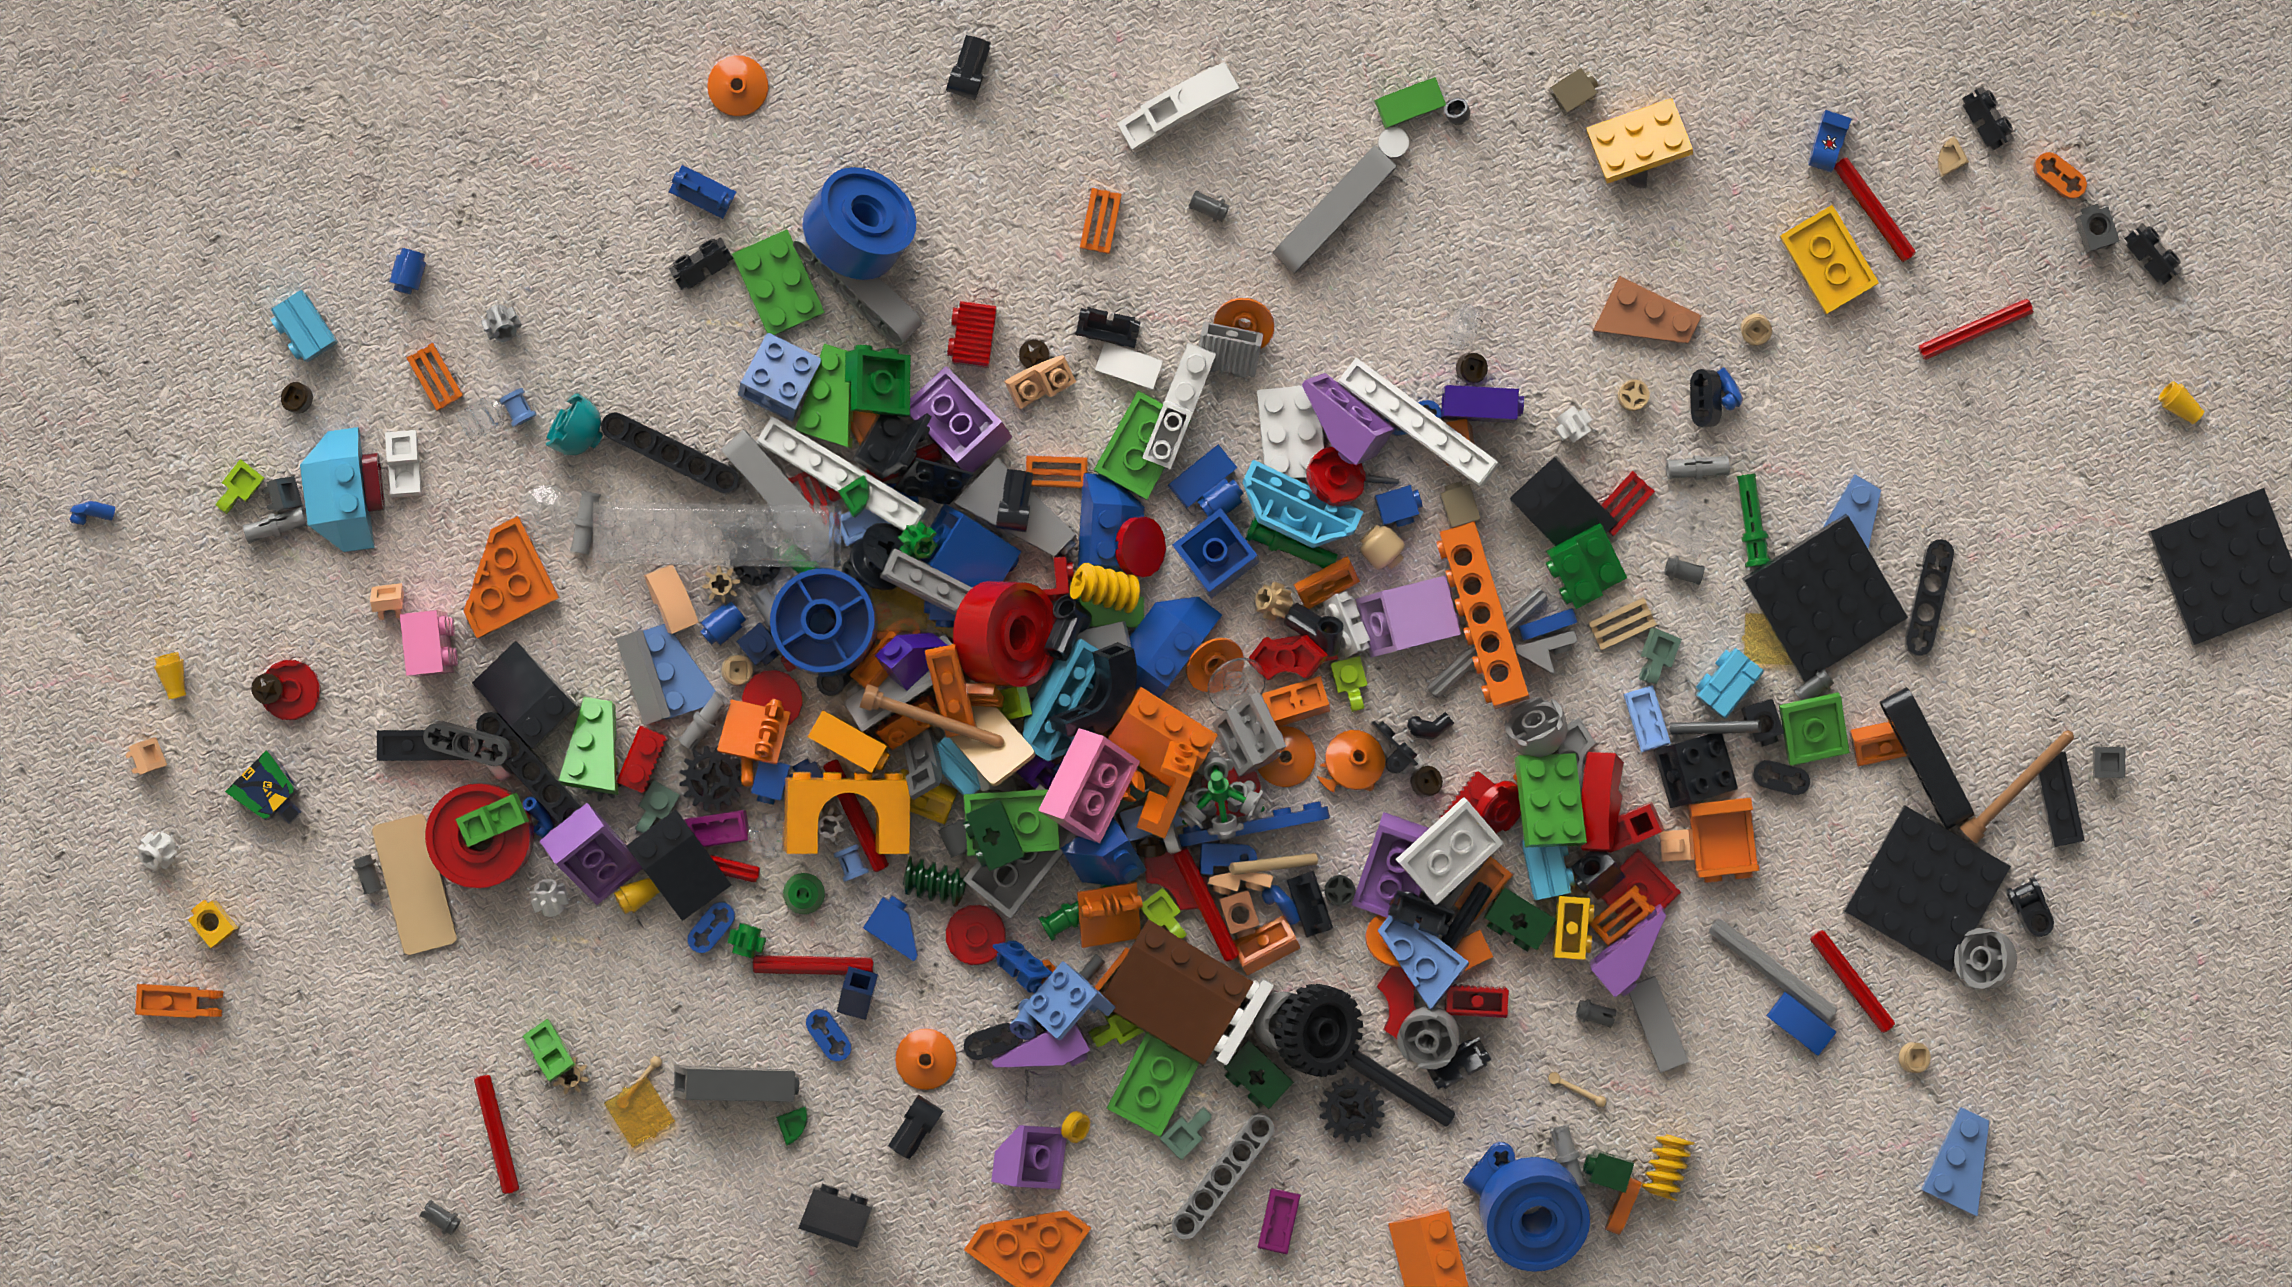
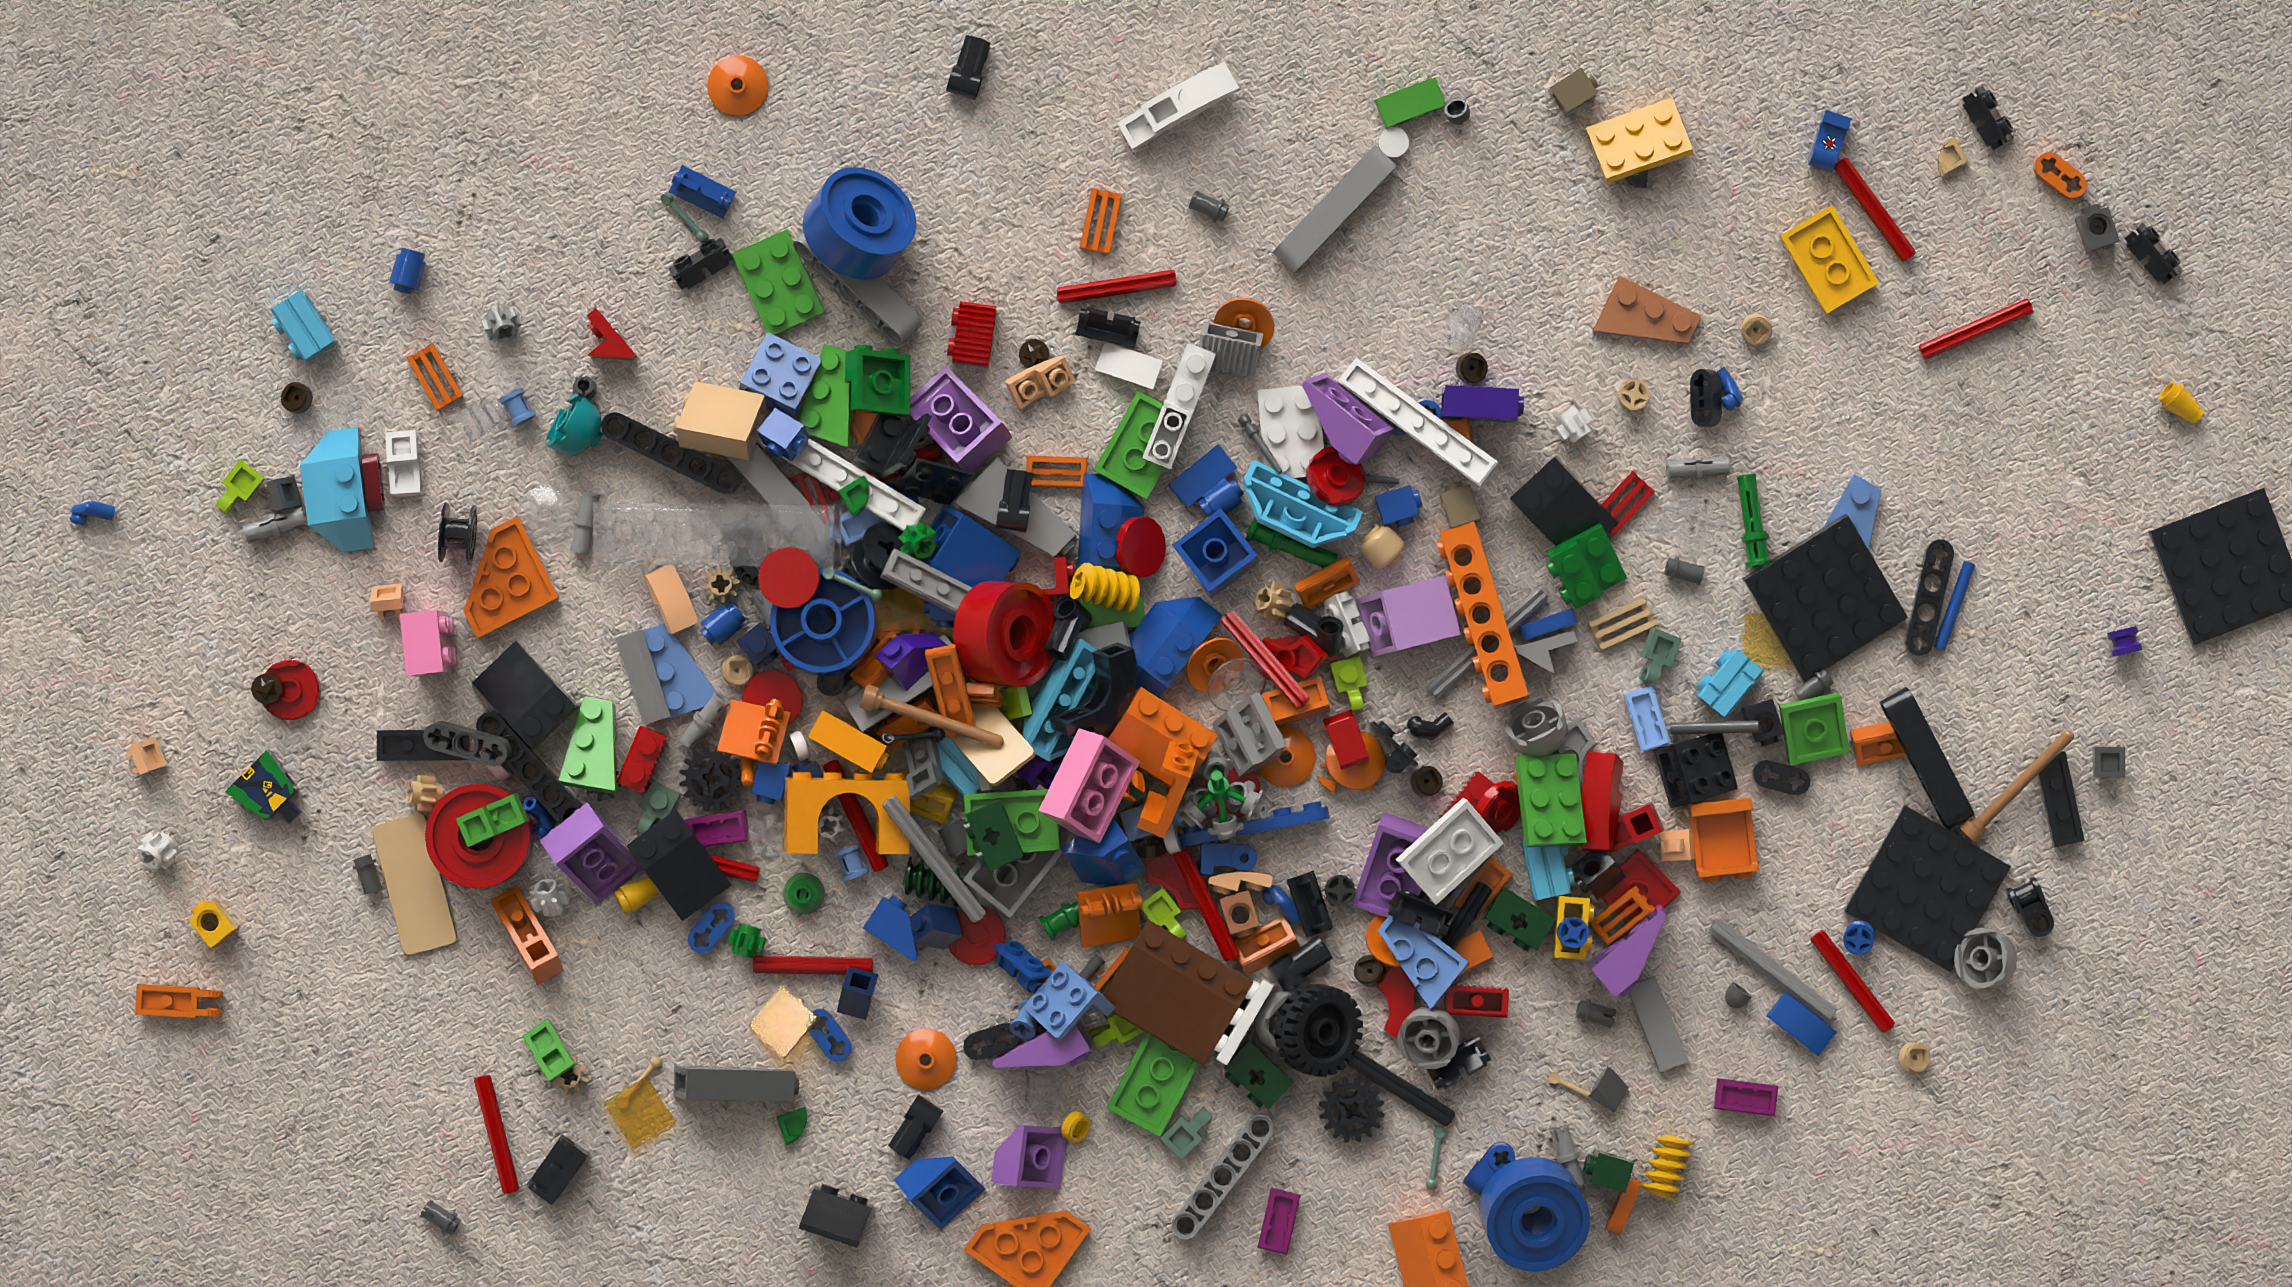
yellow cone [154,652,186,699] -> none
tan bar [1230,853,1318,875] -> none
medium blue wing [1921,1107,1989,1216] -> none
none -> tan gear [406,775,443,812]
none -> black piece [438,502,477,565]
none -> orange slope [490,885,564,985]
none -> black hinge [527,1134,590,1205]
none -> dark grey pin [573,375,597,400]
none -> red slope [587,308,638,360]
none -> sand green hinge [661,192,709,242]
none -> tan brick [674,381,767,460]
none -> clear yellow piece [748,985,819,1059]
none -> brick [757,408,810,461]
none -> red tile [758,547,821,609]
none -> white tile [788,731,810,762]
none -> sand green hinge [822,567,882,601]
none -> black hinge [882,728,945,745]
none -> light grey axle [882,796,986,923]
none -> blue slope [894,1156,986,1230]
none -> dark blue brick [910,903,962,950]
none -> red axle [1057,270,1177,304]
none -> axle [1221,610,1310,709]
none -> dark grey piece [1237,414,1282,474]
none -> black piece [1268,936,1333,992]
none -> red slope [1323,710,1370,770]
none -> dark brown tile [1354,955,1386,987]
none -> sand green hinge [1426,1127,1446,1190]
none -> blue wheel [1557,917,1589,948]
none -> dark grey slope [1588,1066,1629,1112]
none -> magenta plate [1713,1078,1778,1116]
none -> dark grey hinge [1725,982,1752,1009]
none -> blue wheel [1843,920,1875,955]
none -> blue bar [1934,561,1975,651]
none -> dark purple wheel [2107,626,2143,657]

